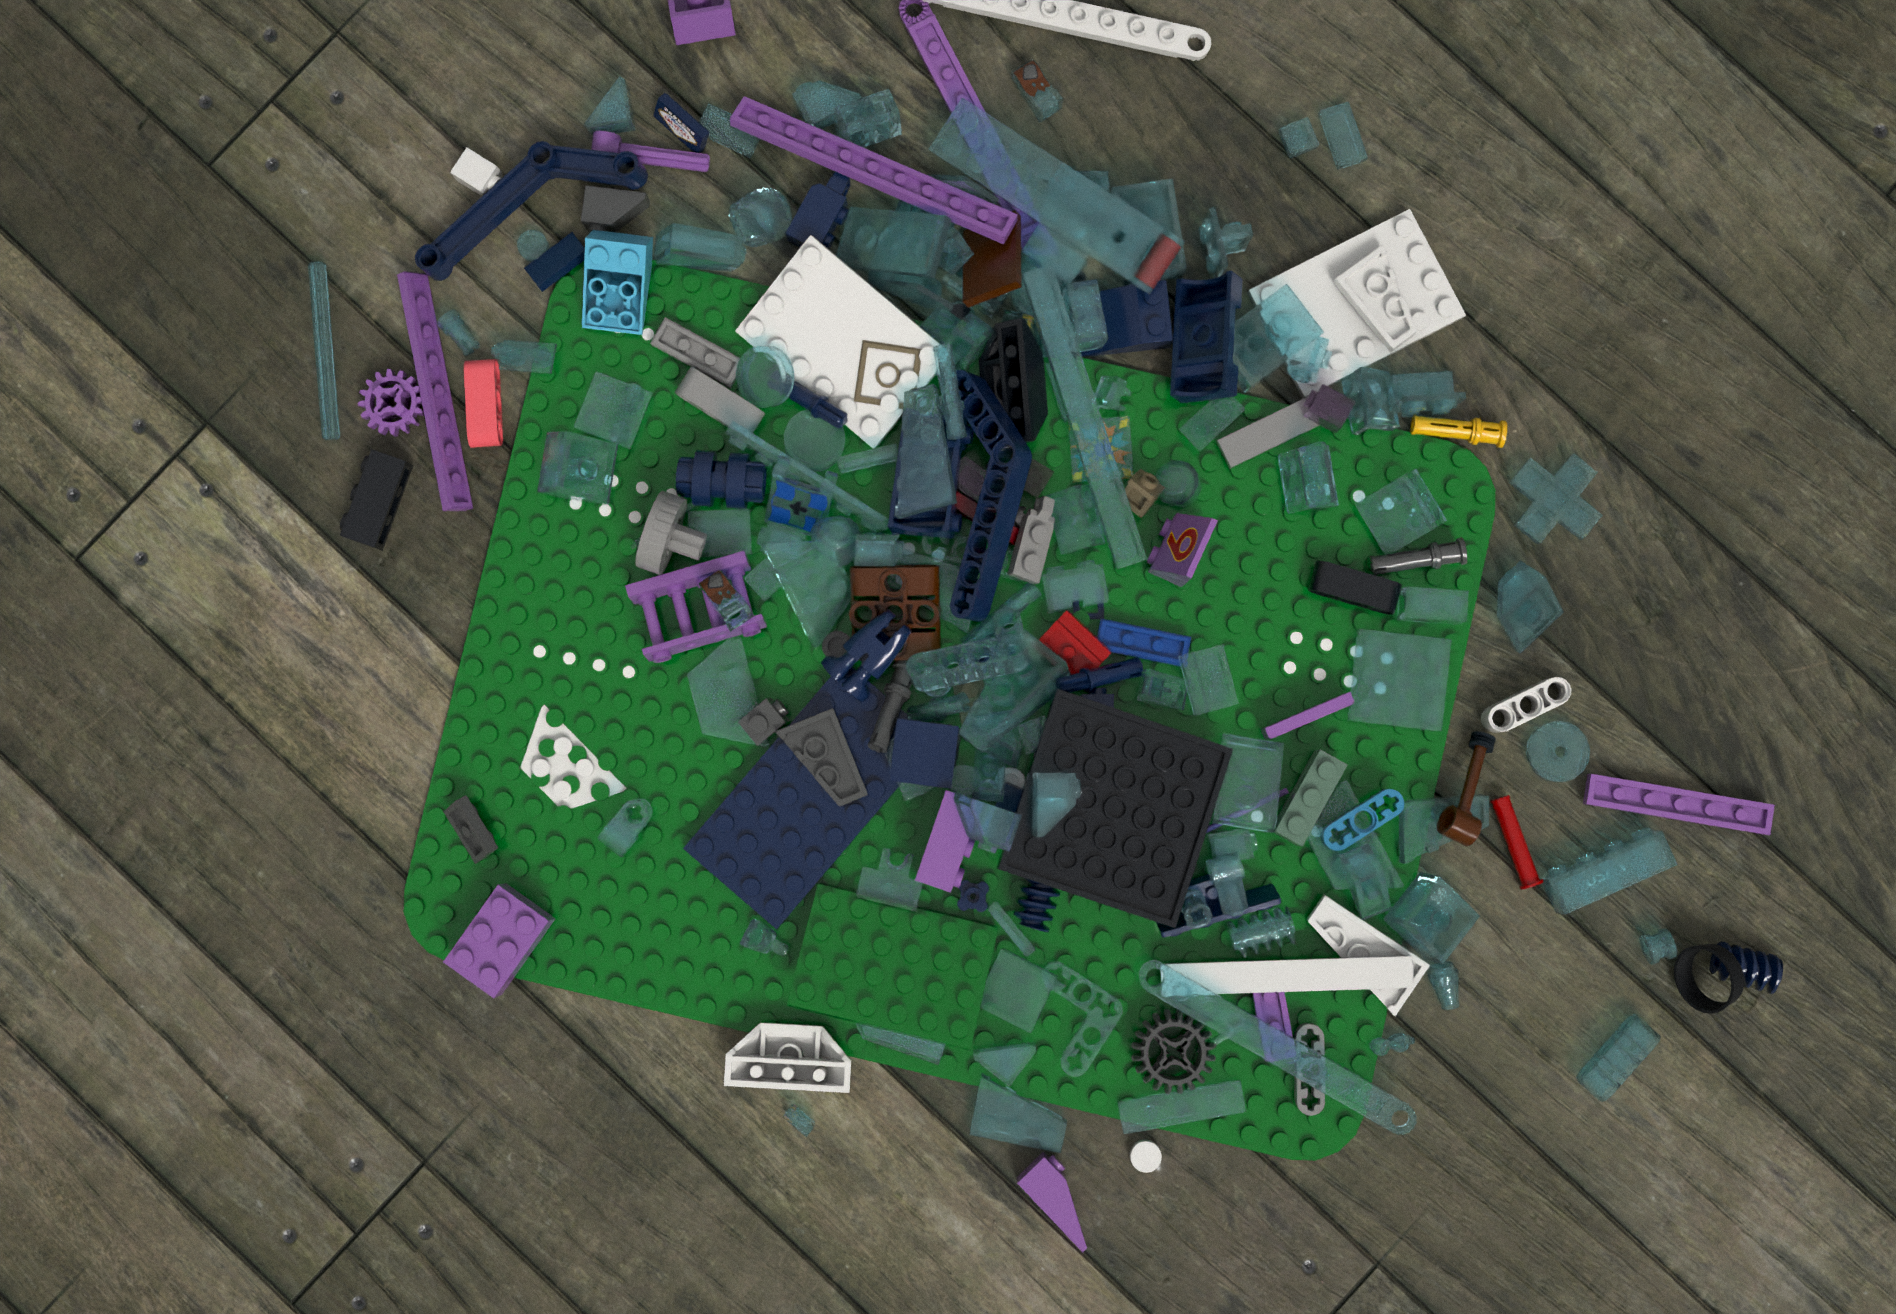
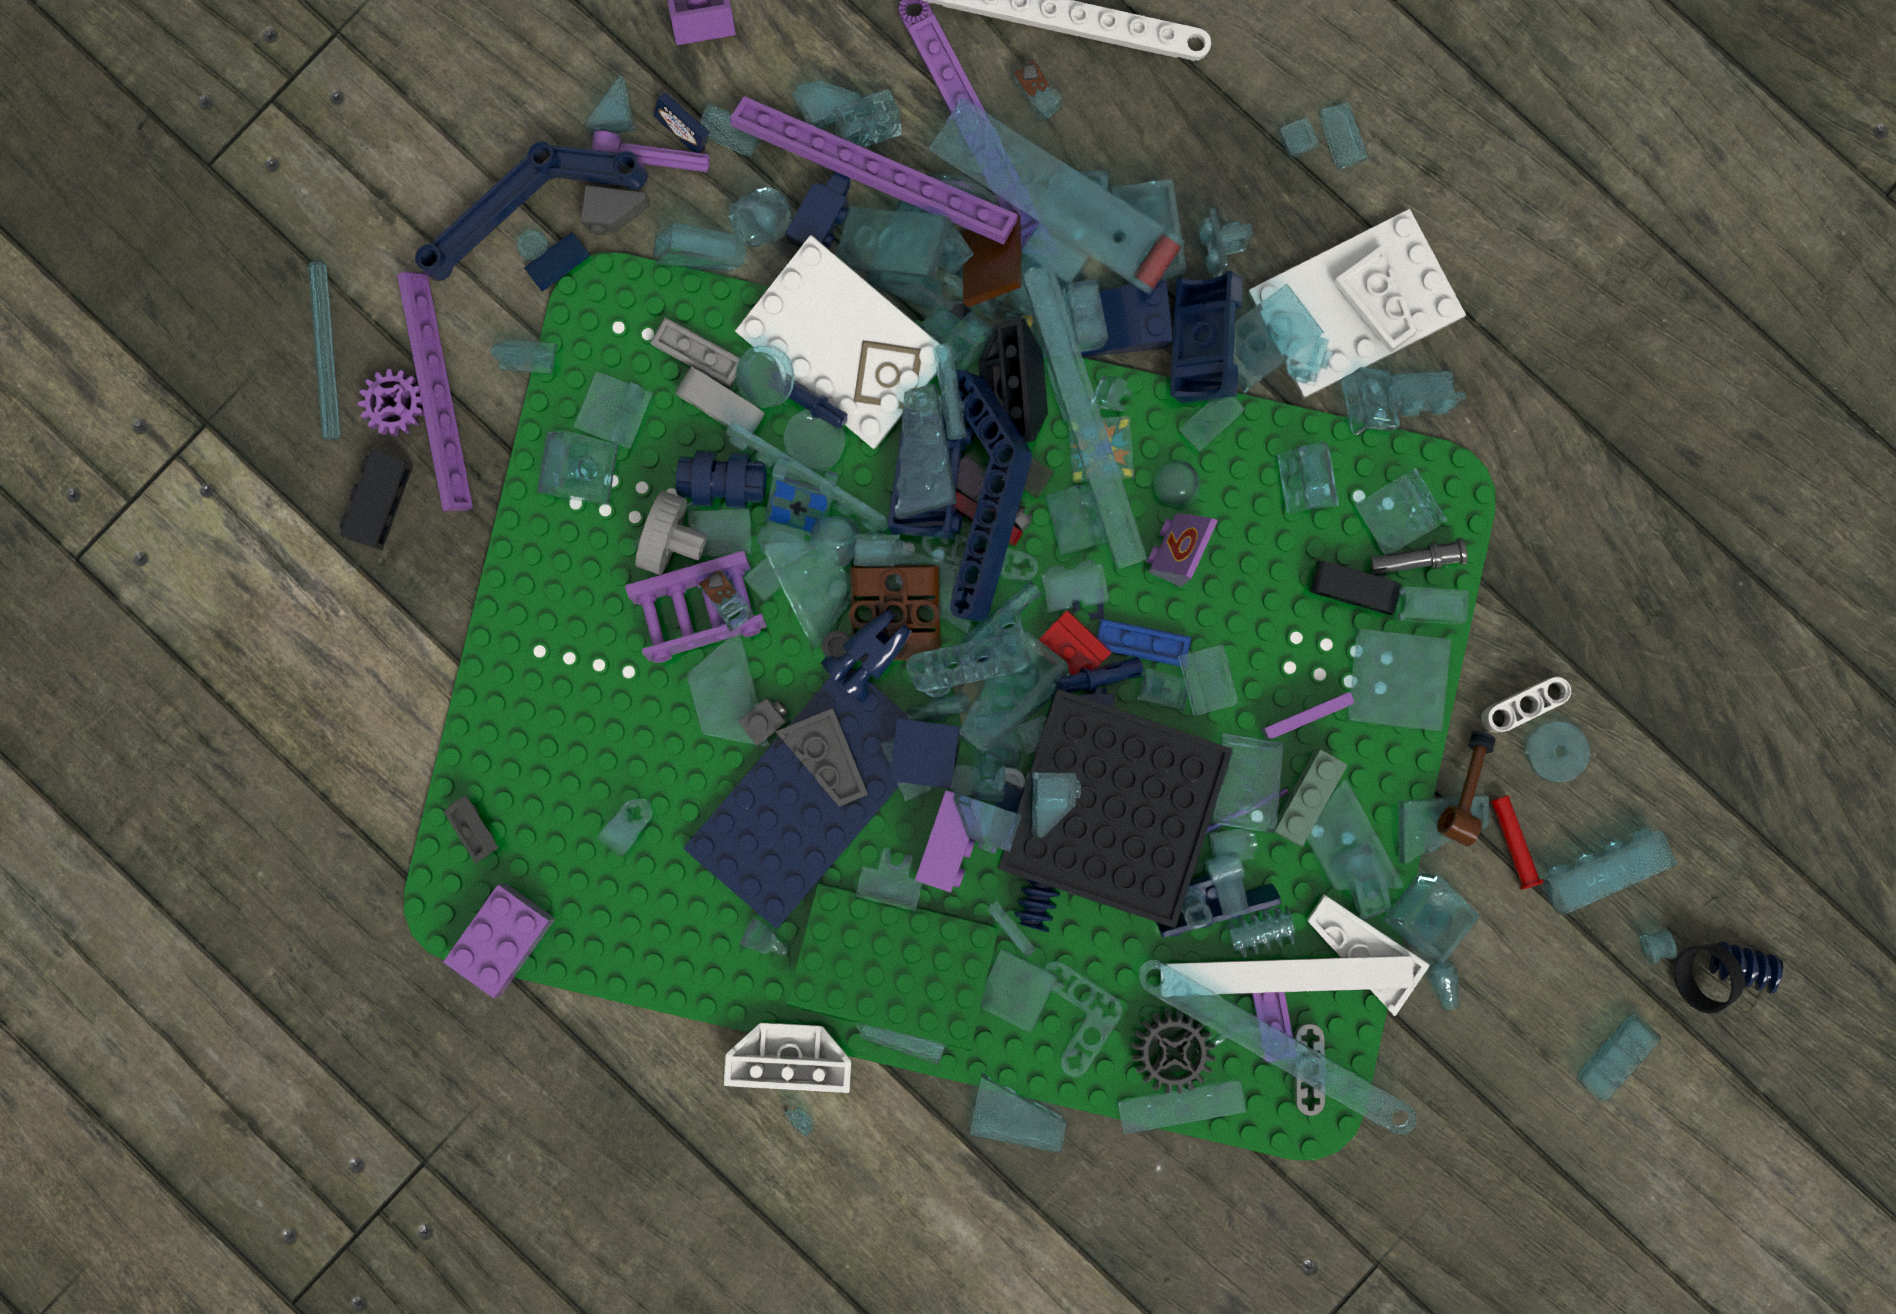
clear light blue pin [436,309,480,356] -> none
white brick [450,147,503,196] -> none
coral beam [464,359,503,448] -> none
white wing [520,705,627,809] -> none
medium azure slope [582,230,653,335] -> none
clear light blue tile [836,443,898,473] -> none
dark grey pin [867,660,920,753] -> none
dark blue plate [957,880,989,912] -> none
clear light blue slope [973,1042,1036,1087] -> none
light grey hinge [1008,496,1055,584] -> none
medium lavender slope [1016,1152,1087,1253] -> none
dark tan bracket [1118,469,1165,518] -> none
white tile [1130,1139,1162,1173] -> none
light grey tile [1216,388,1341,469] -> none
clear purple brick [1303,384,1356,434] -> none
dark azure beam [1321,789,1404,851] -> none
clear light blue piece [1369,1033,1415,1056] -> none
yellow pin [1410,415,1507,448] -> none
clear light blue slope [1497,560,1564,654] -> none
clear light blue plate [1509,453,1603,544] -> none
medium lavender plate [1583,774,1775,835] -> none

